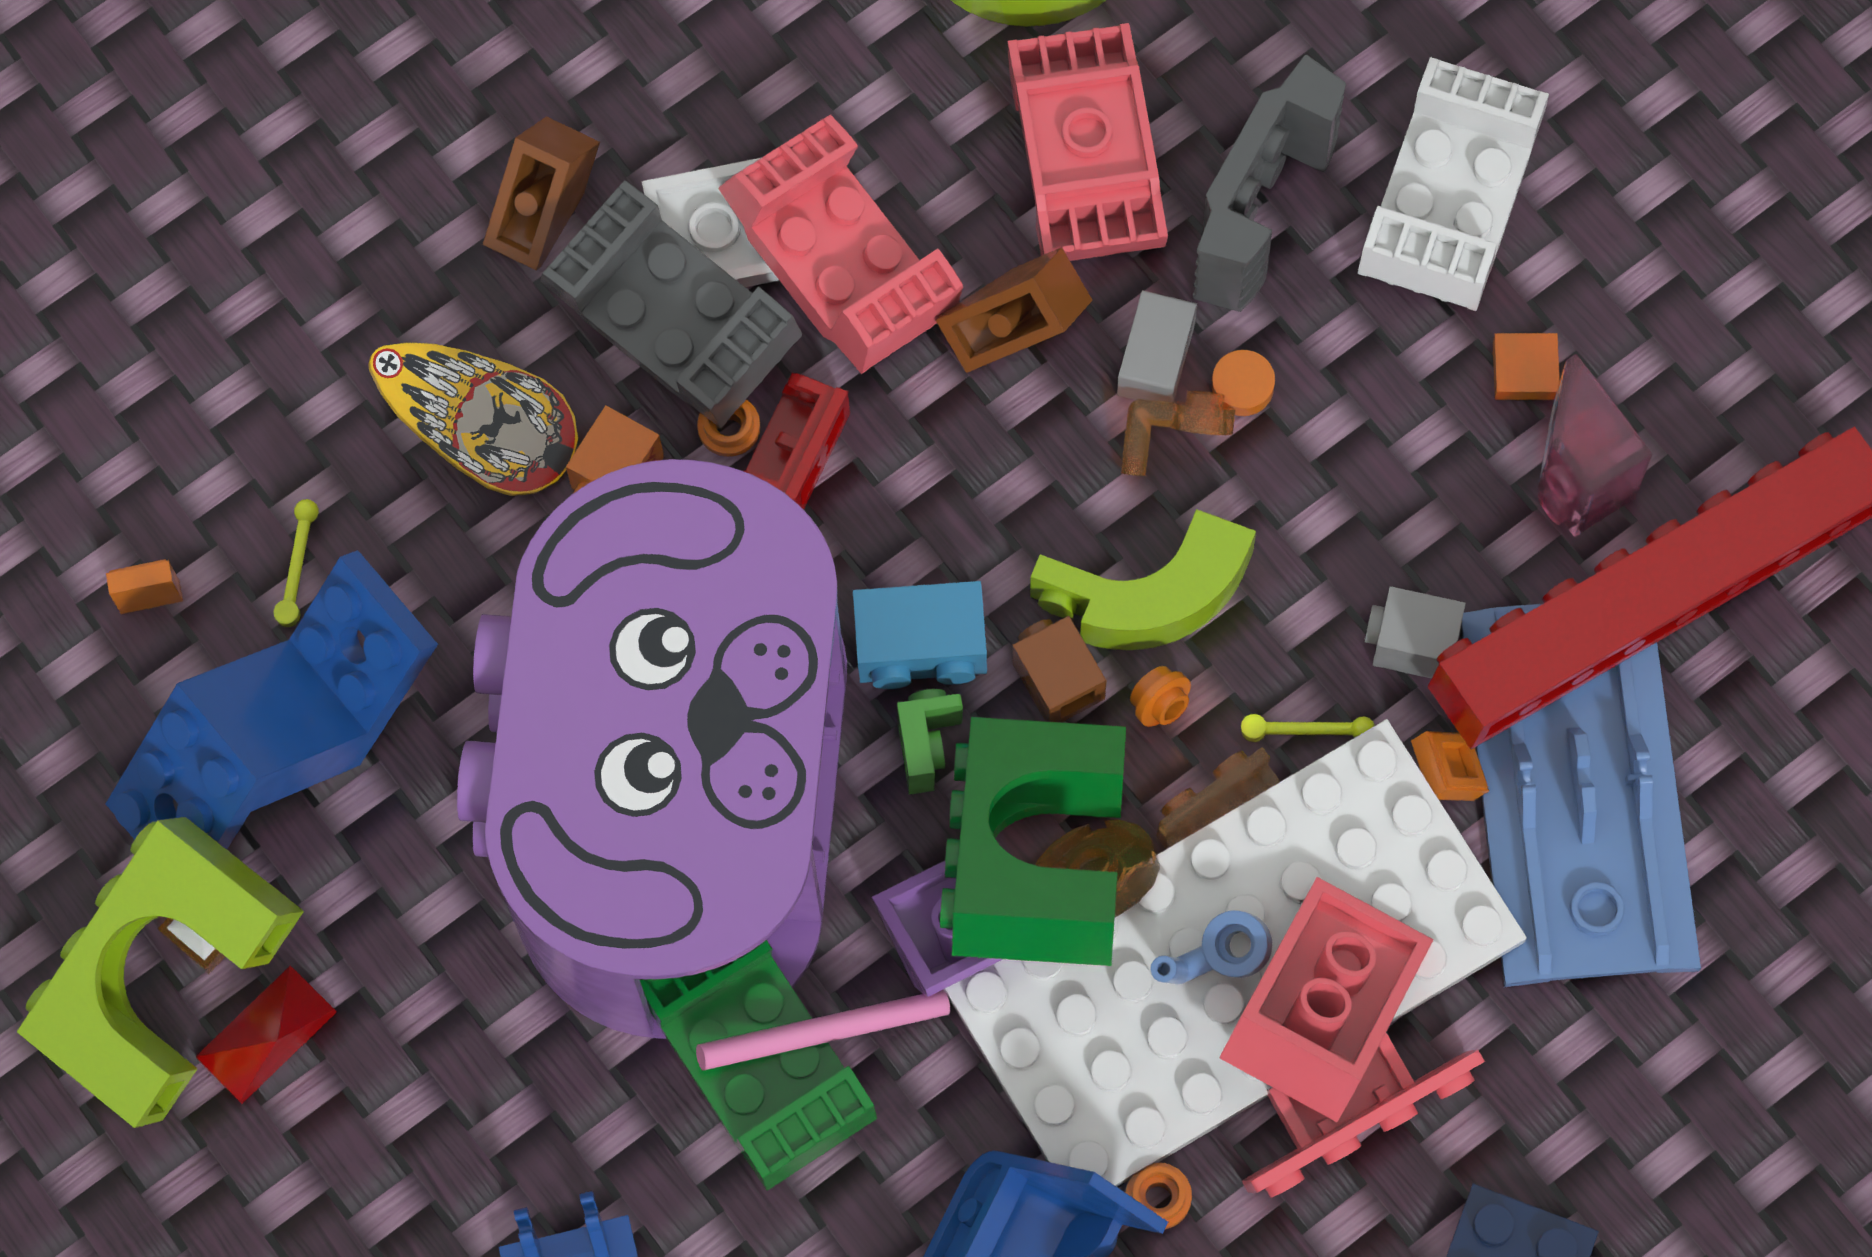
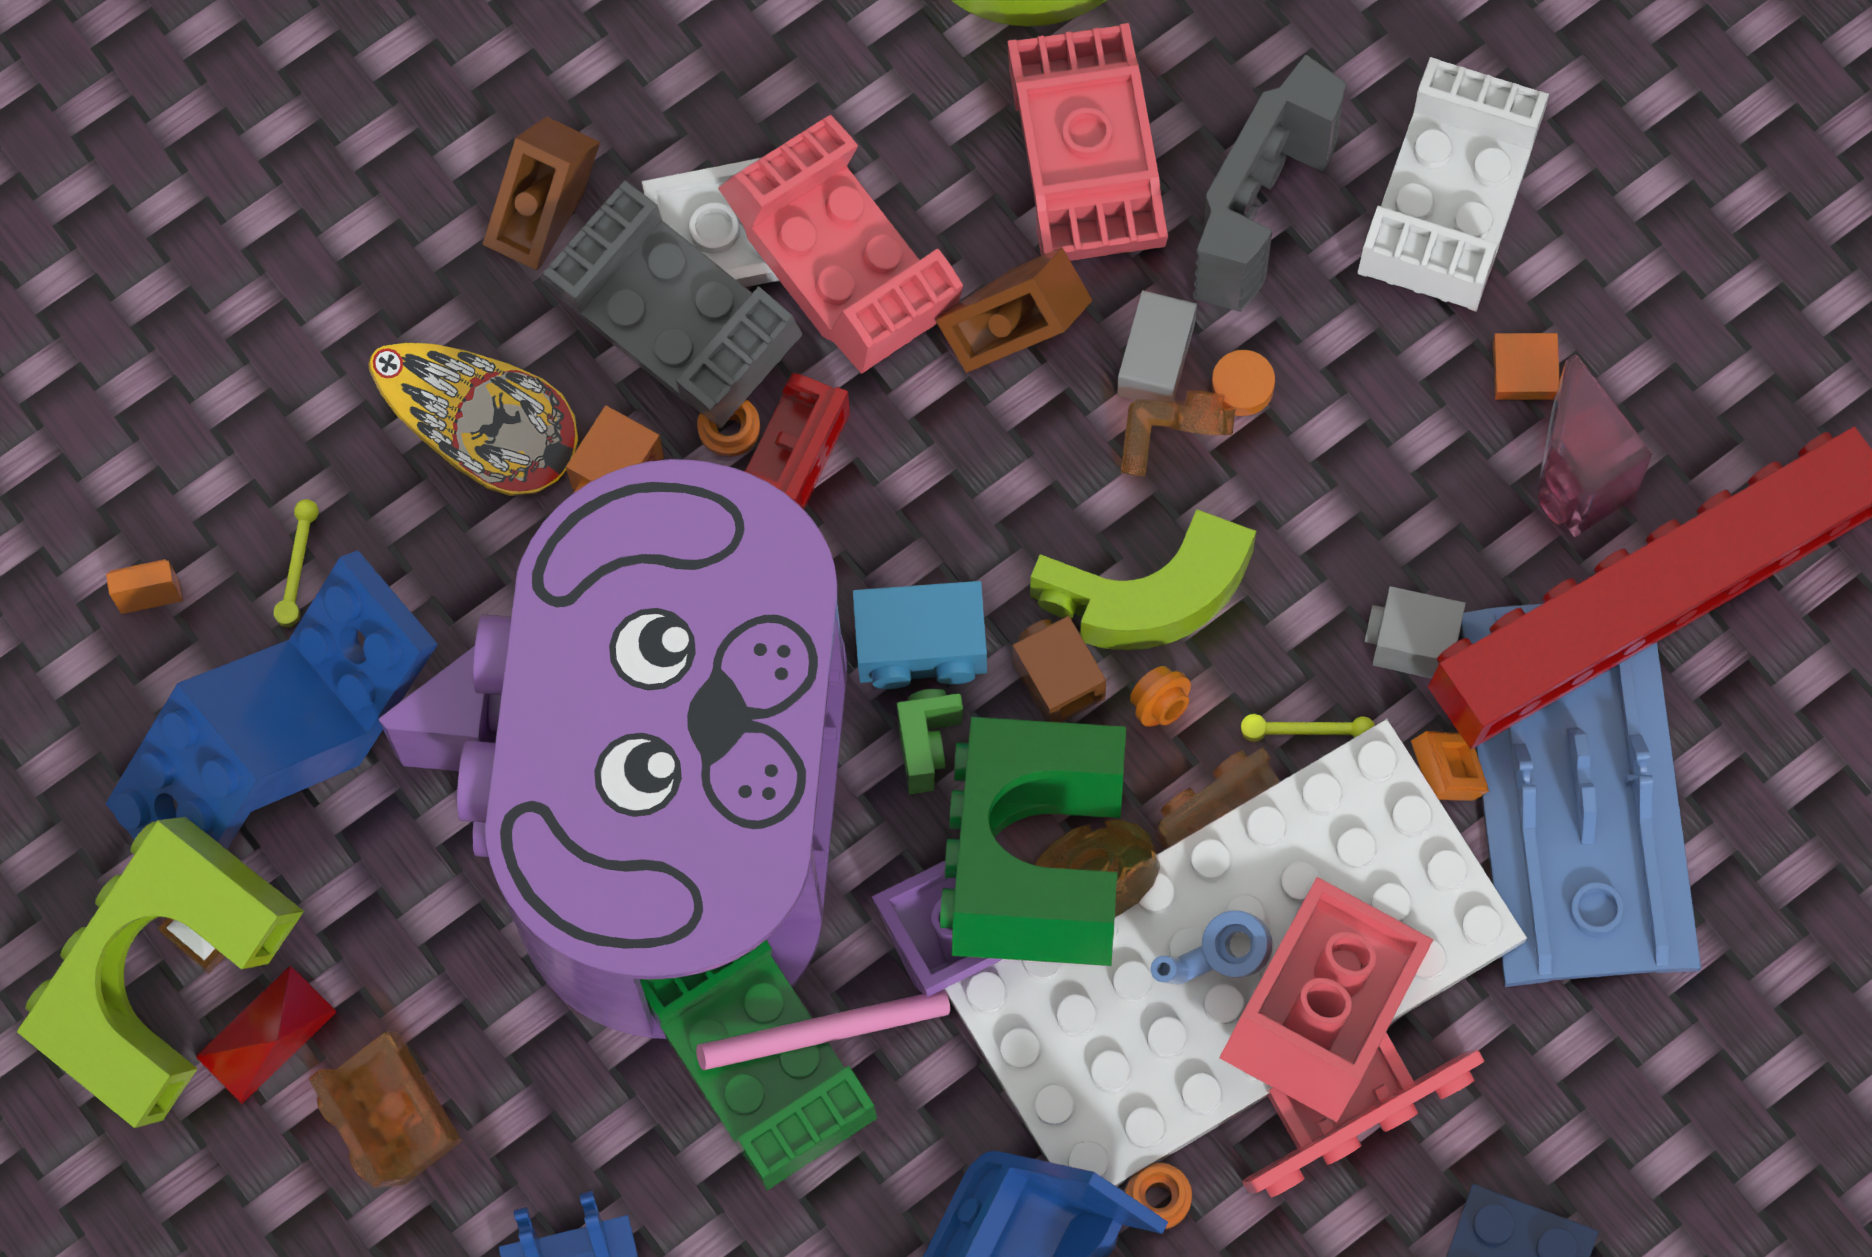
none -> clear orange bracket [309,1031,462,1188]
none -> medium lavender slope [379,646,497,771]

